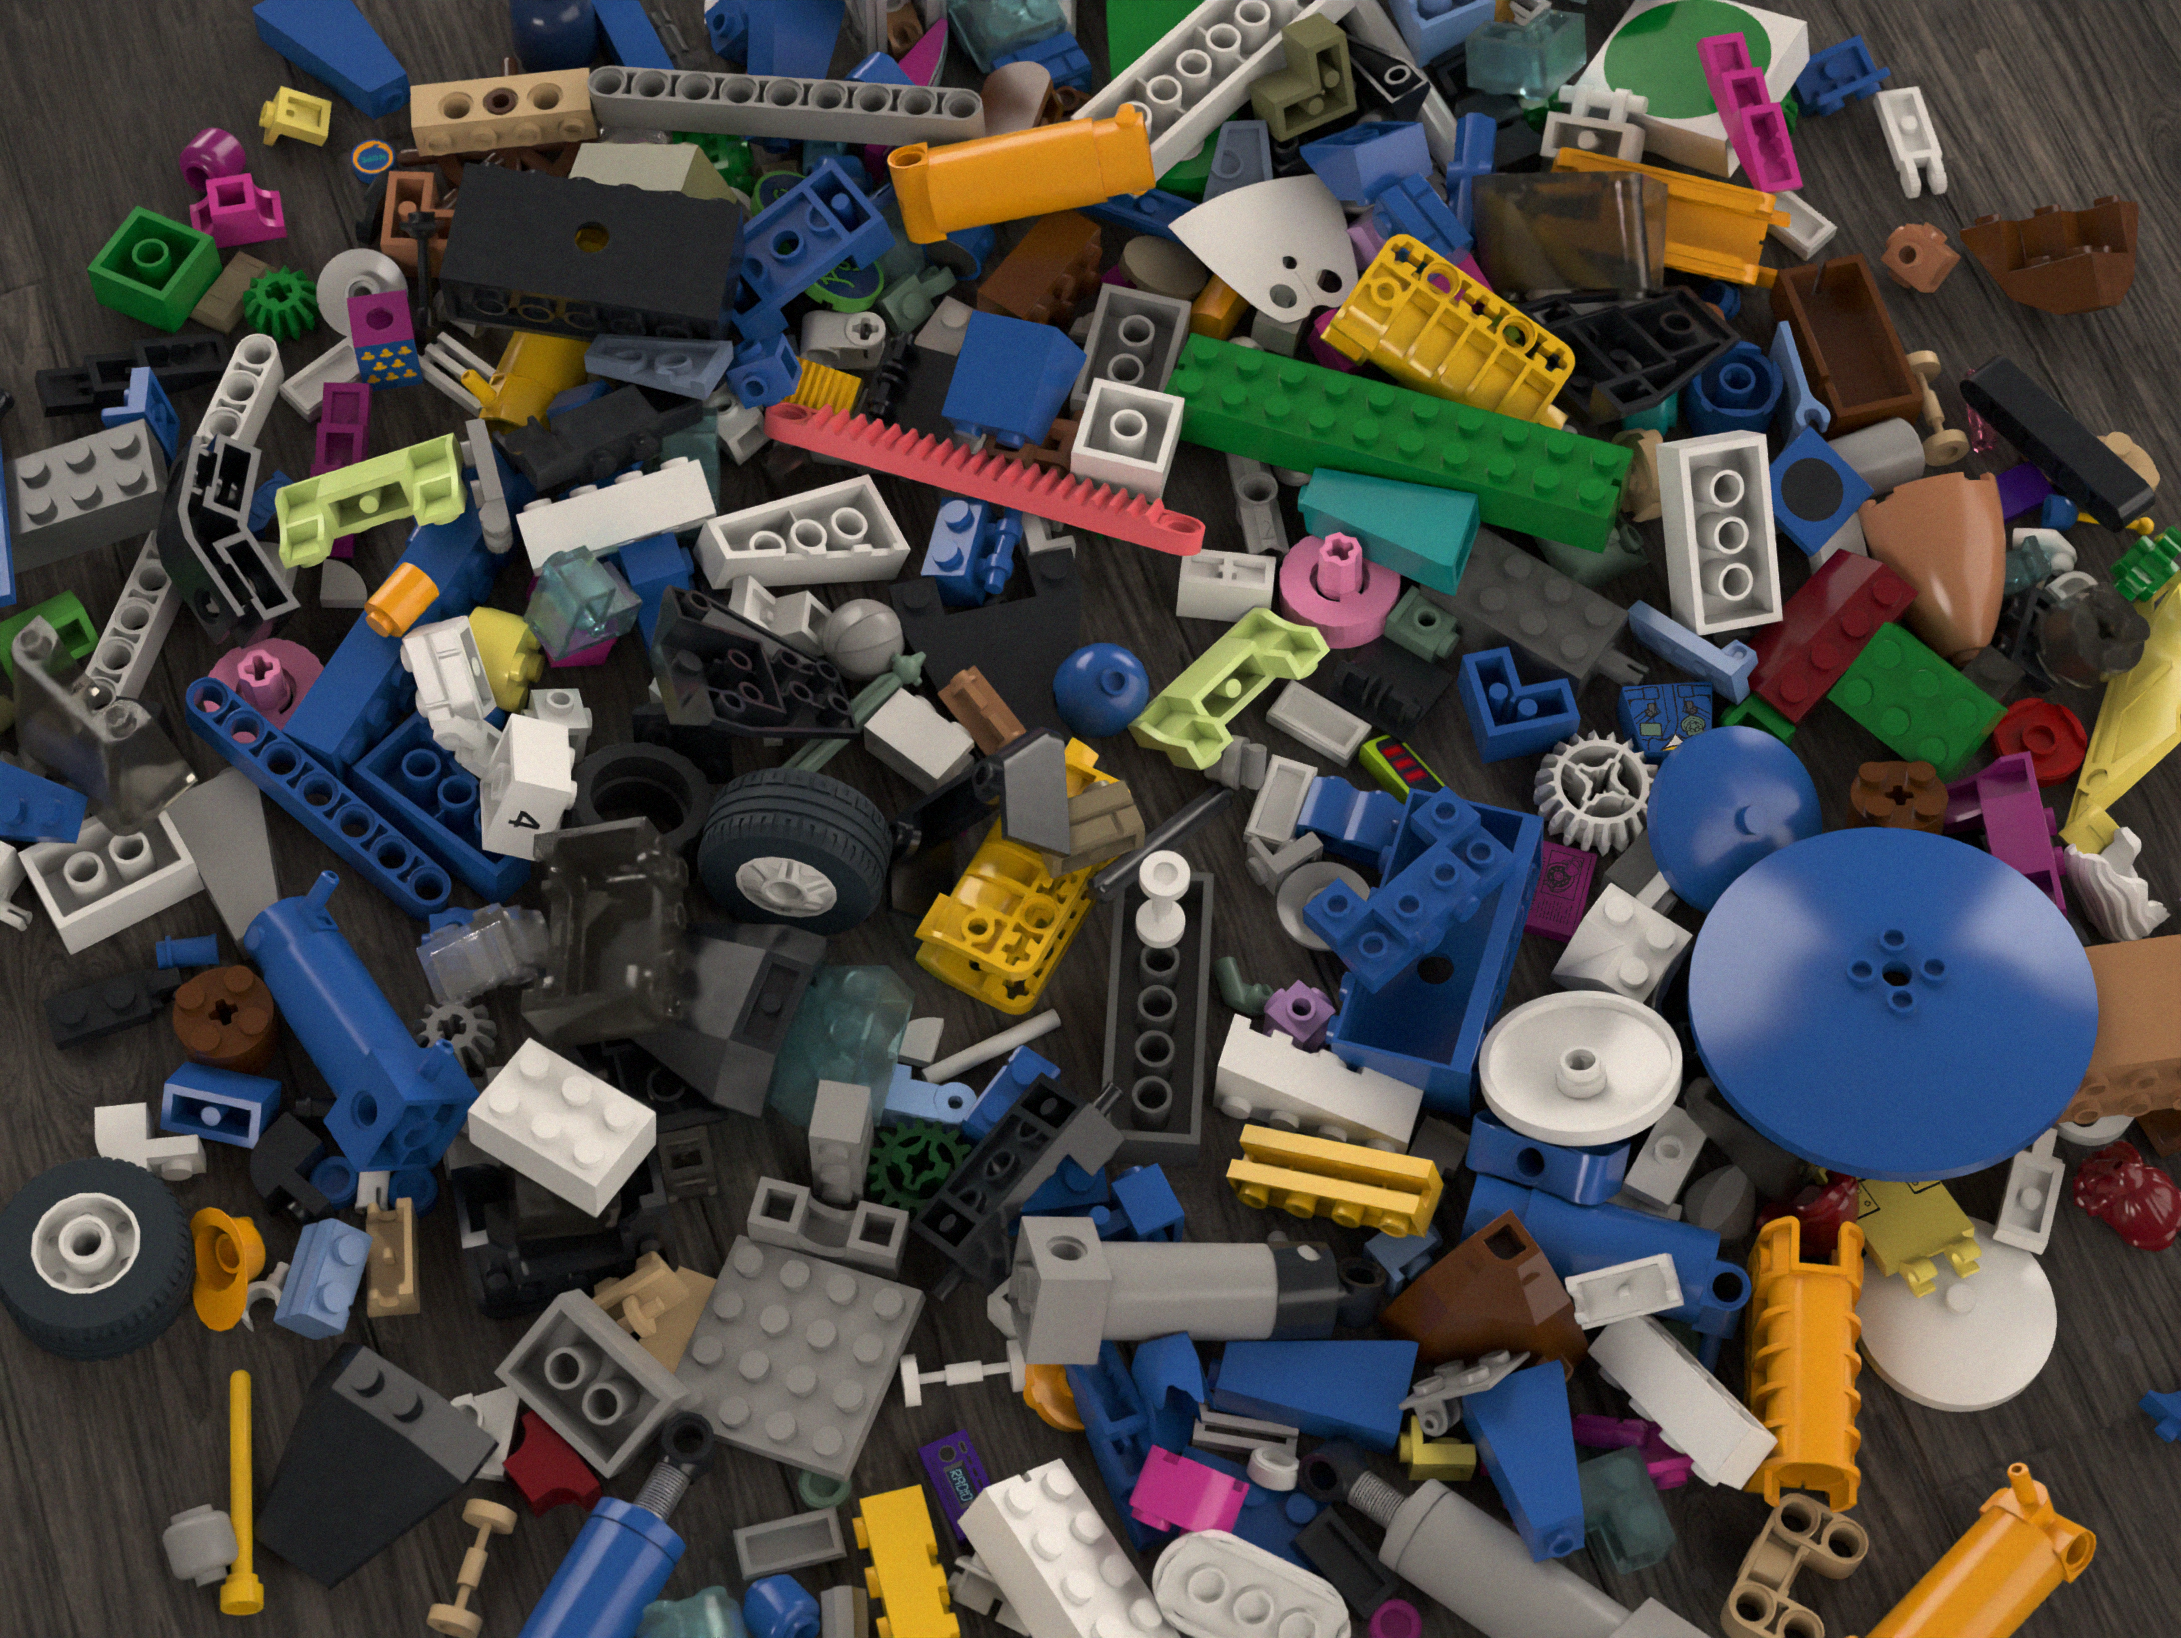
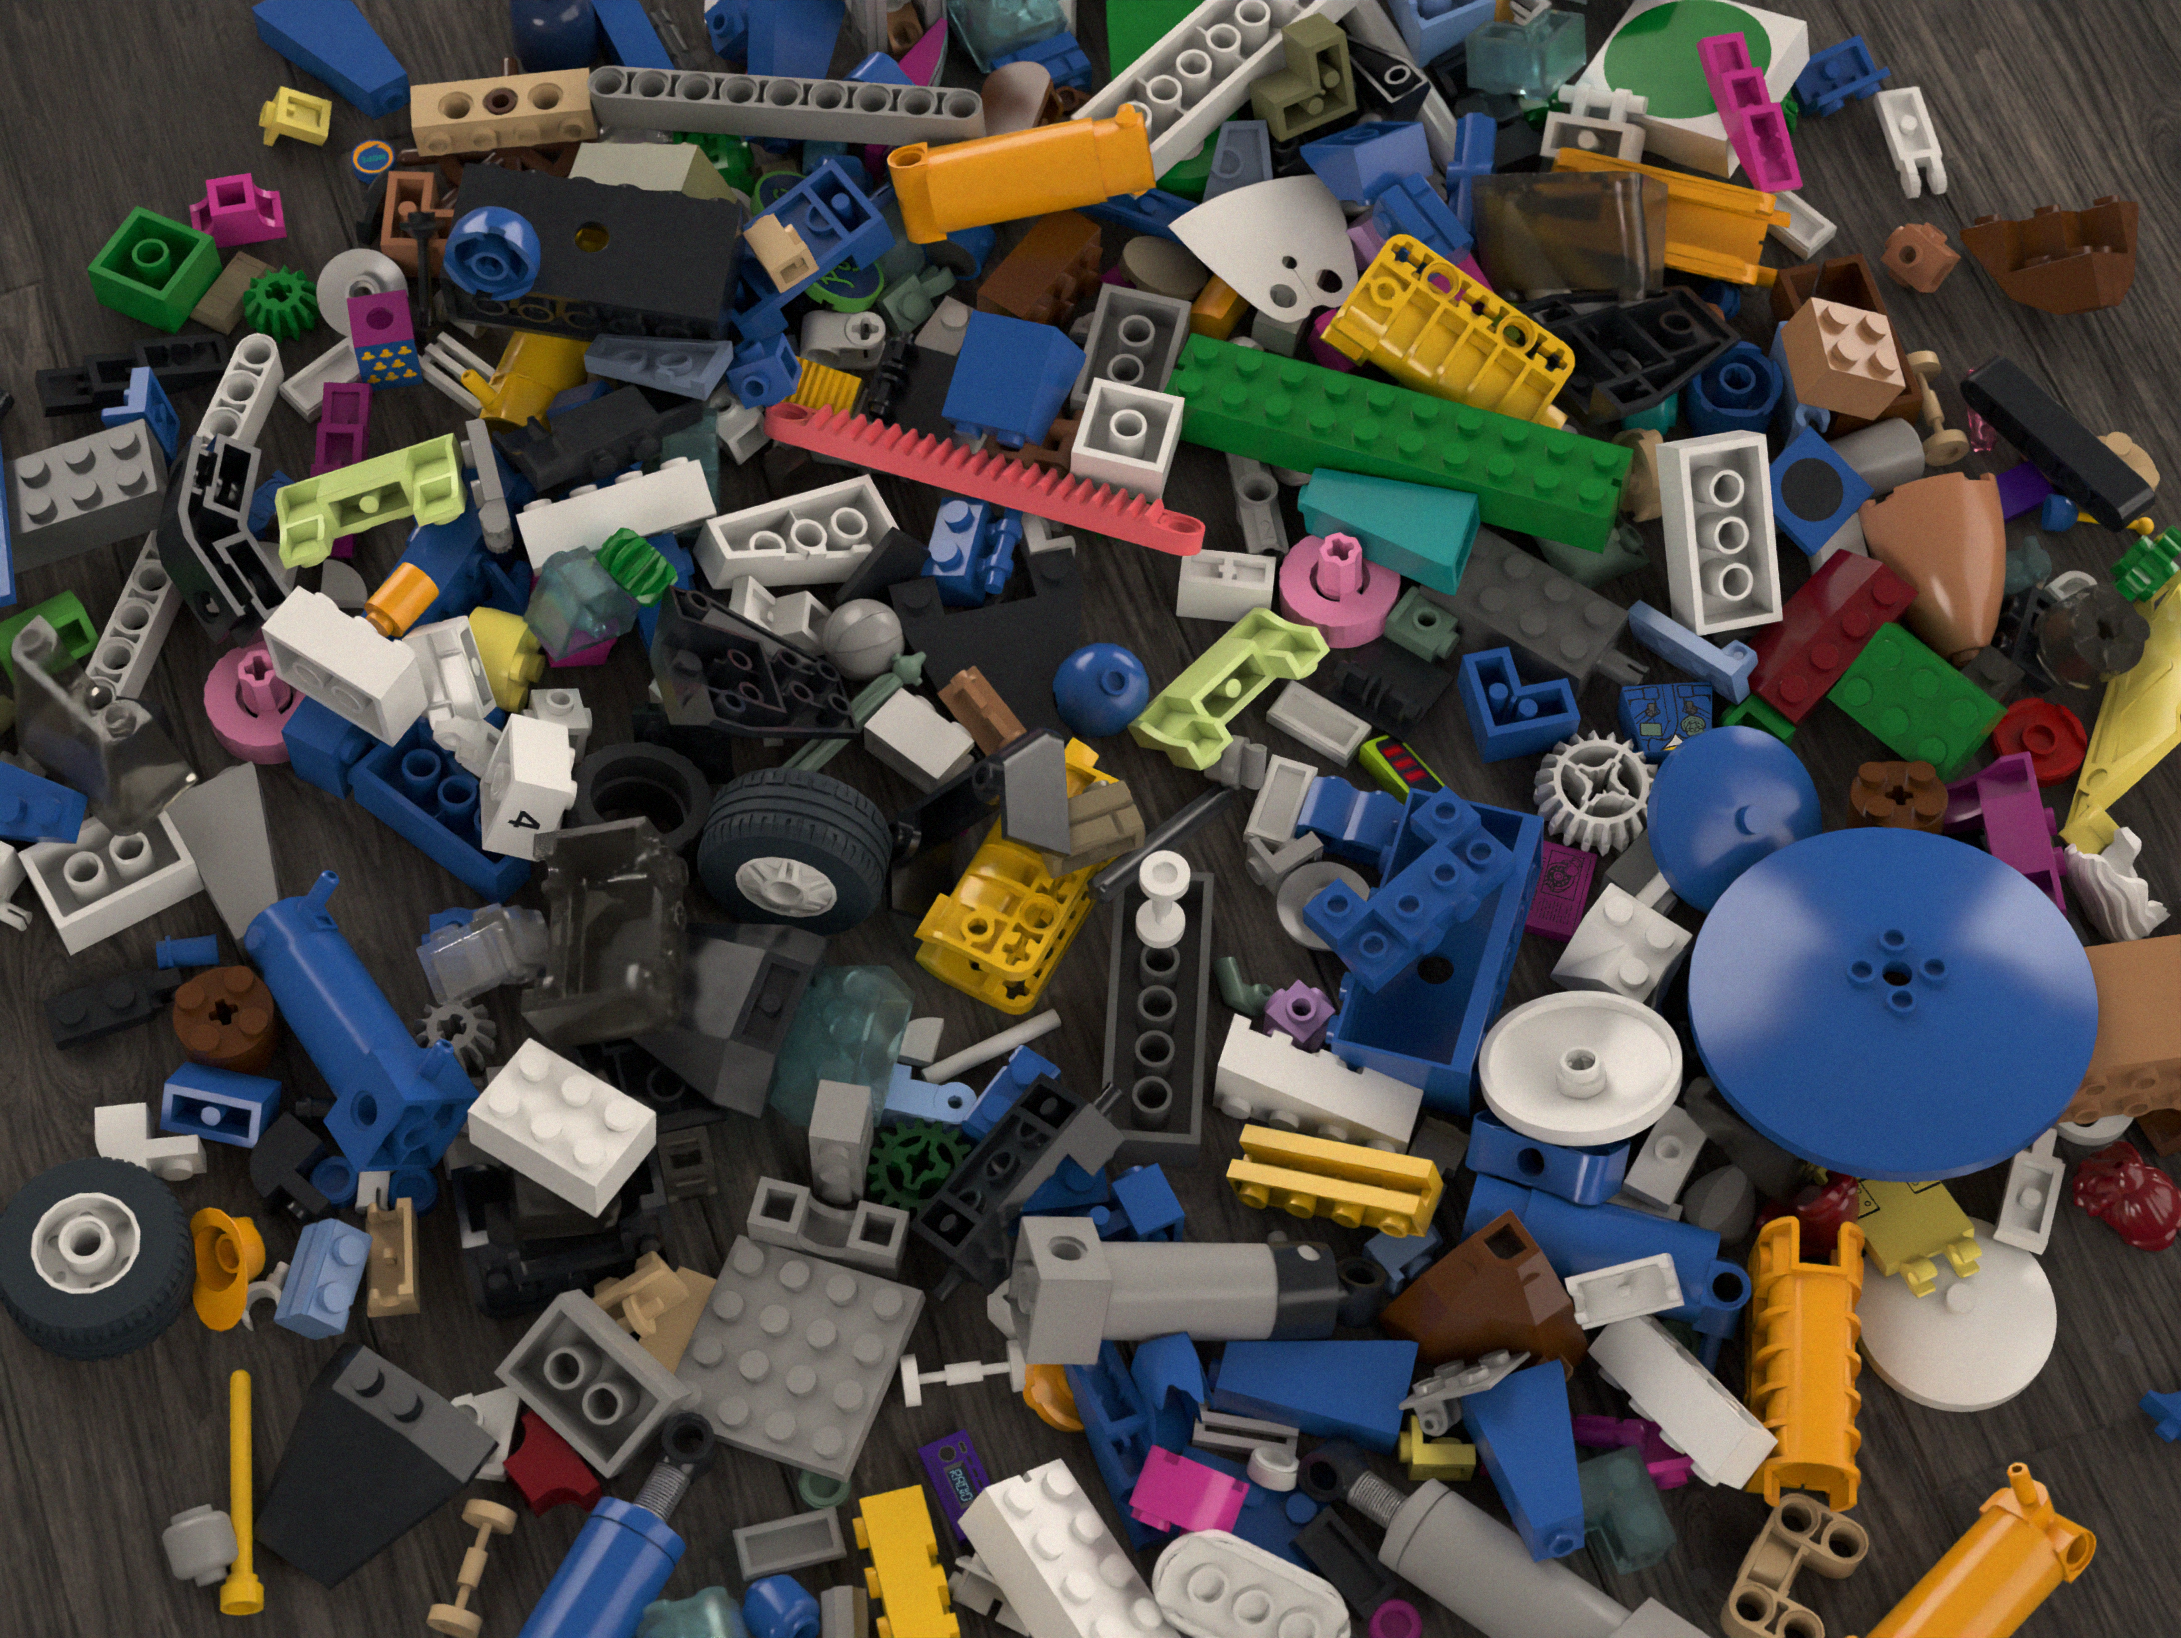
magenta head [179,127,247,193] -> none
blue beam [185,677,452,922] -> none
white arm [2013,528,2077,576] -> none
none -> white brick [261,586,428,747]
none -> blue cylinder [443,206,541,301]
none -> blue piece [481,560,542,622]
none -> green gear [595,528,678,608]
none -> tan brick [742,214,819,294]
none -> black tile [834,526,931,606]
none -> medium nougat brick [1780,297,1906,420]

